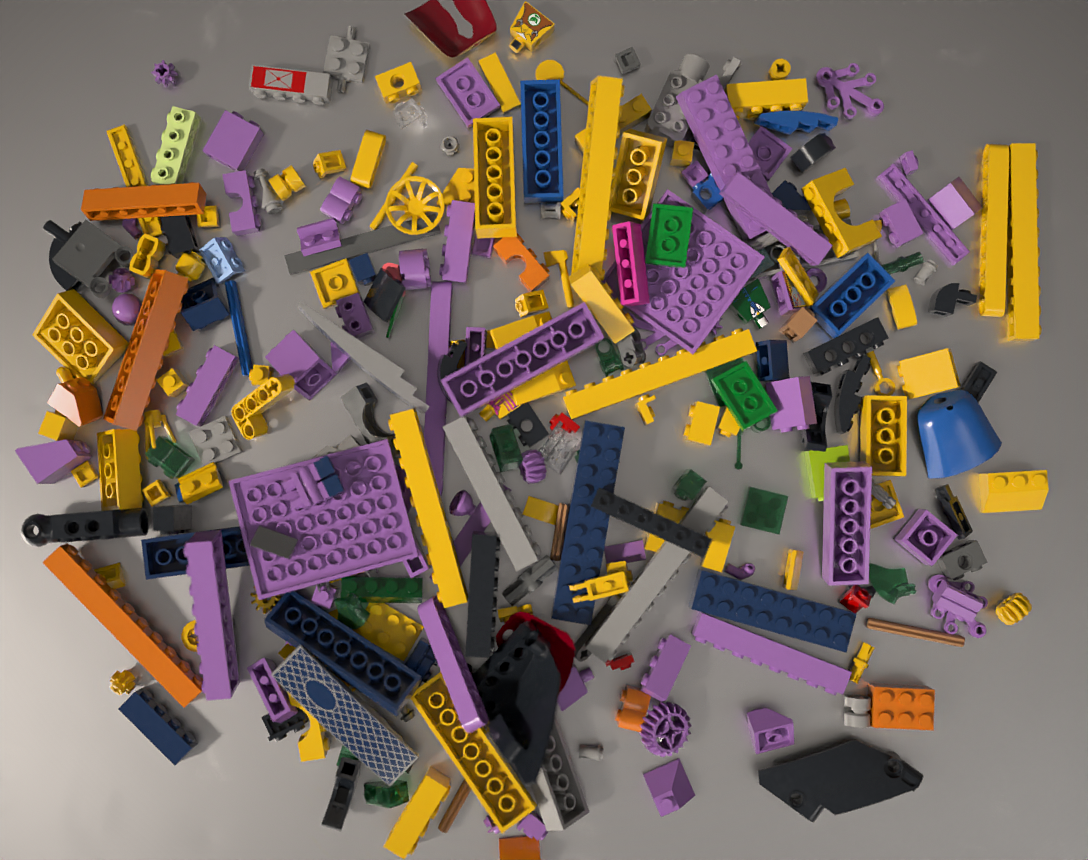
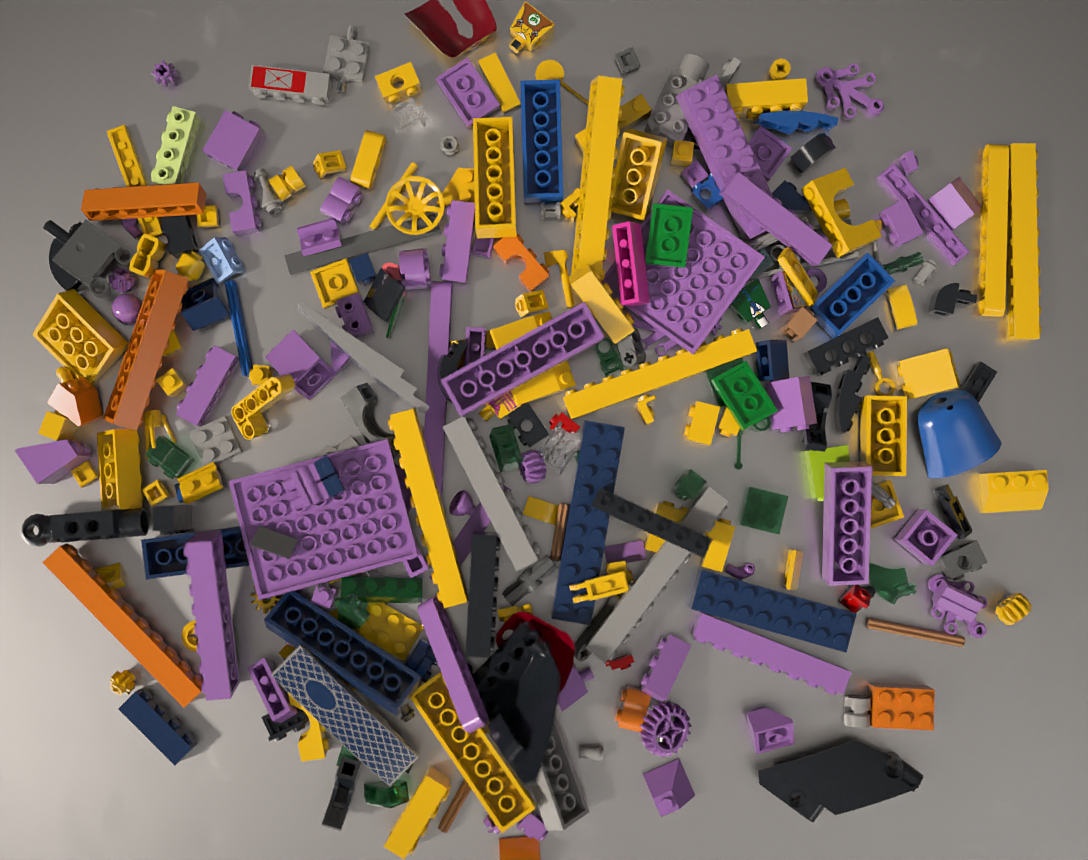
yellow pin [849,642,875,684] -> none

